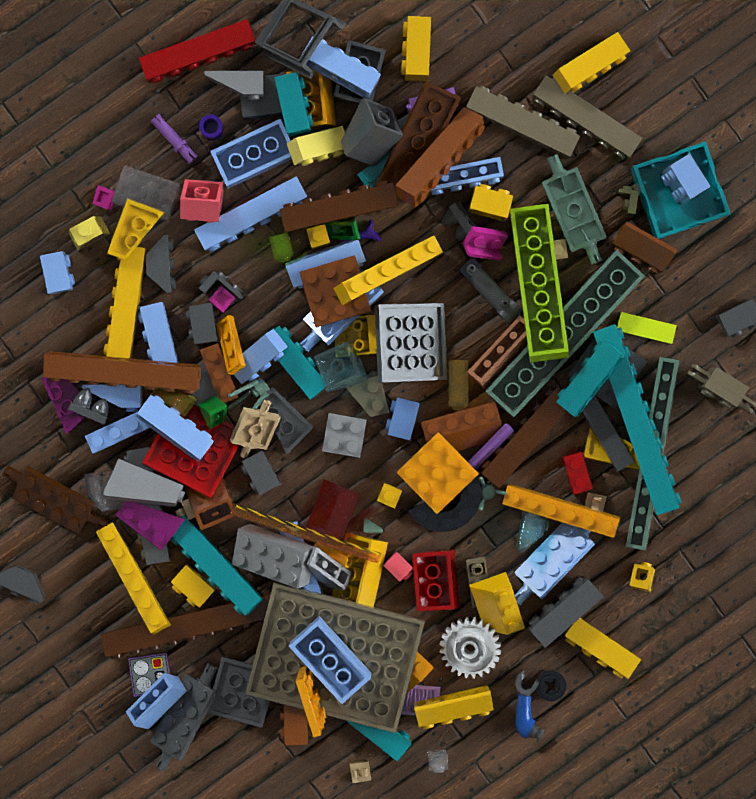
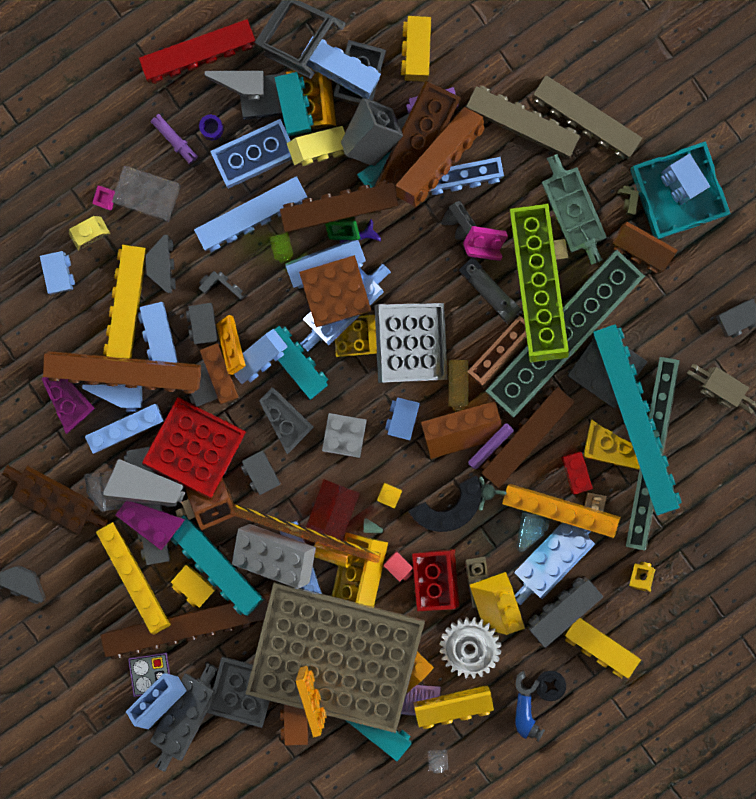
dark grey tile [68,388,109,424] -> none
yellow wing [107,198,164,260] -> none
light blue brick [135,395,214,462] -> none
clear yellow brick [151,388,198,417] -> none
coral brick [180,179,223,223] -> none
green slope [198,395,227,430] -> none
dark pink plate [209,286,236,313] -> none
sand green plant [227,378,270,410] -> none
tan plate [230,400,280,458] -> none
light blue brick [289,616,372,704] -> none
yellow brick [306,224,330,249] -> none
light grey slope [307,547,352,590] -> none
clear light blue slope [314,341,368,392] -> none
yellow brick [333,236,443,305] -> none
dark tan wing [344,376,389,417] -> none
tan tile [350,760,371,783] -> none
light orange plate [397,432,479,514] -> none
yellow brick [468,184,513,222] -> none
yellow brick [553,32,630,94] -> none
teal brick [557,341,625,417] -> none
dark grey tile [582,396,634,472] -> none
neon yellow tile [617,312,677,344] -> none

